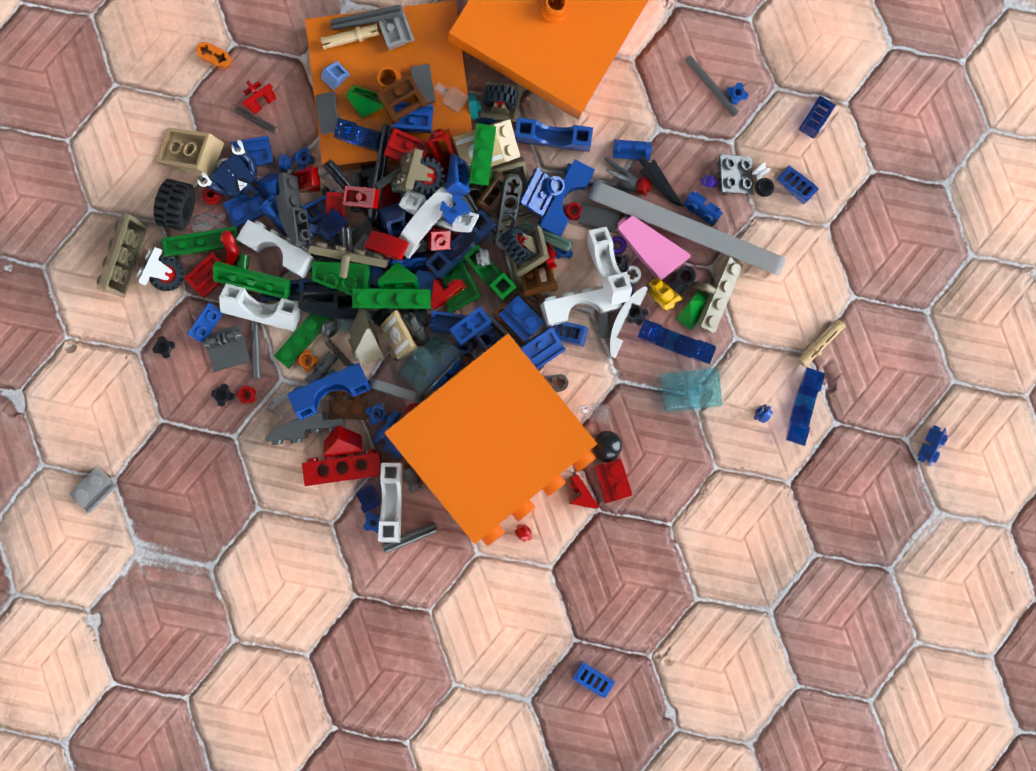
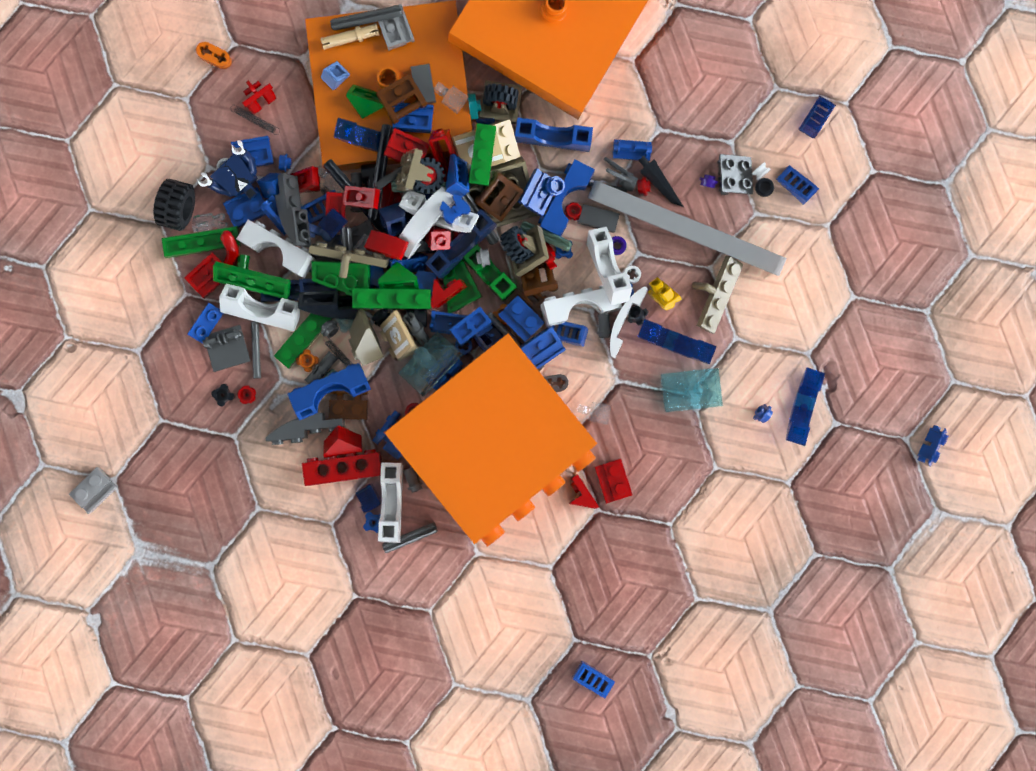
dark tan slope [97,213,148,298] -> none
plate [136,247,184,291] -> none
black plate [152,336,175,359] -> none
tan slope [156,127,224,178] -> none
red plate [202,187,222,205] -> none
blue plate [293,147,315,170] -> none
dark grey slope [316,91,341,135] -> none
blue plate [365,403,387,425] -> none
light grey beam [369,378,424,404] -> none
dark grey beam [494,174,522,249] -> none
red plate [514,524,532,542] -> none
black hair [592,431,622,462] -> none
black plate [615,255,629,272] -> none
bright pink slope [616,215,691,281] -> none
black piece [666,266,696,295] -> none
green slope [676,290,709,331] -> none
blue hinge [683,191,723,226] -> none
dark grey bar [685,55,739,117] -> none
blue plate [726,82,749,104] -> none
tan pin [797,319,846,367] -> none

